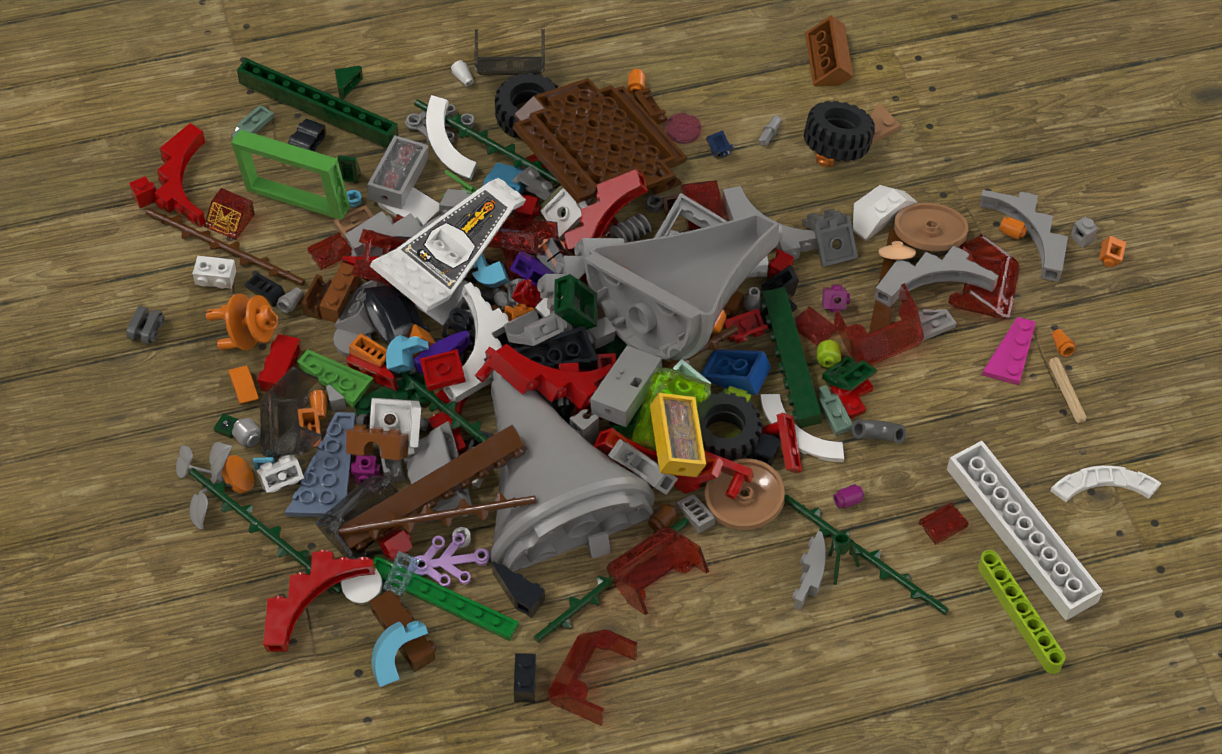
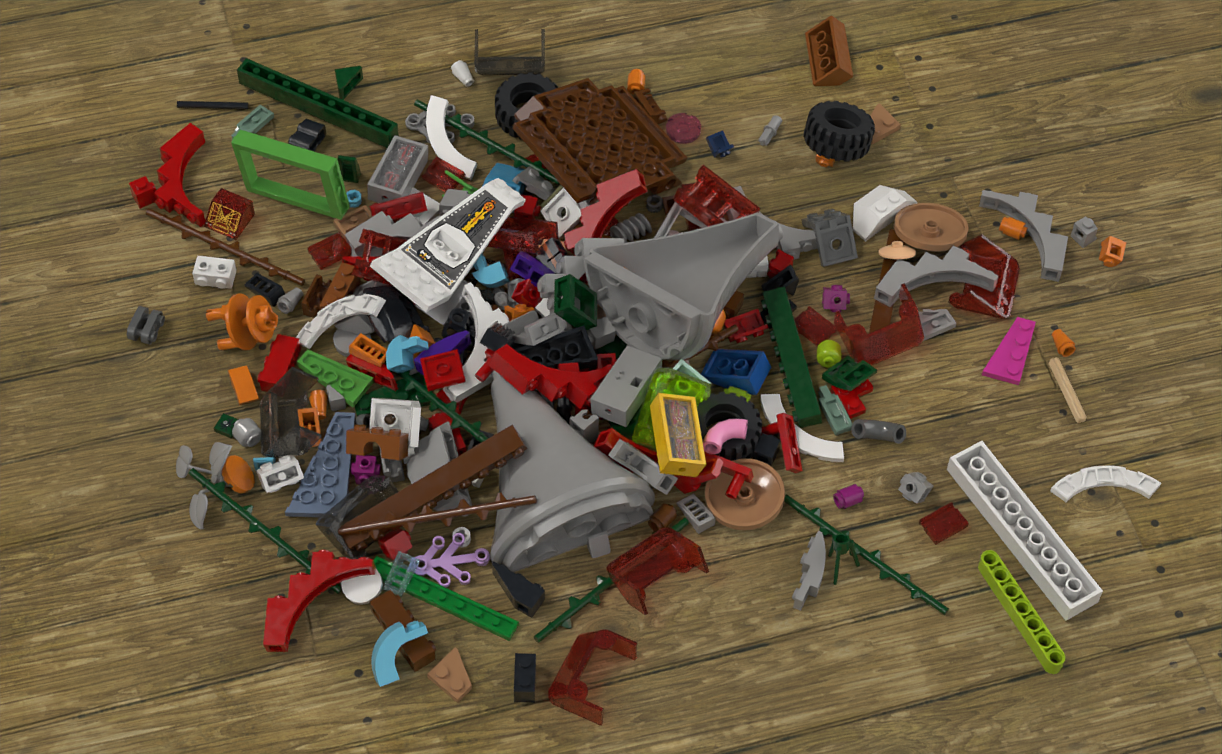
light grey cone [743,287,762,312] -> none
none -> black bar [177,101,249,110]
none -> white tile [296,294,386,349]
none -> red piece [369,192,428,220]
none -> clear red plate [421,156,466,192]
none -> medium nougat wing [427,647,472,703]
none -> black brick [480,321,516,352]
none -> clear red fence [673,165,761,227]
none -> bright pink cylinder [703,419,748,454]
none -> light grey brick [898,472,934,503]

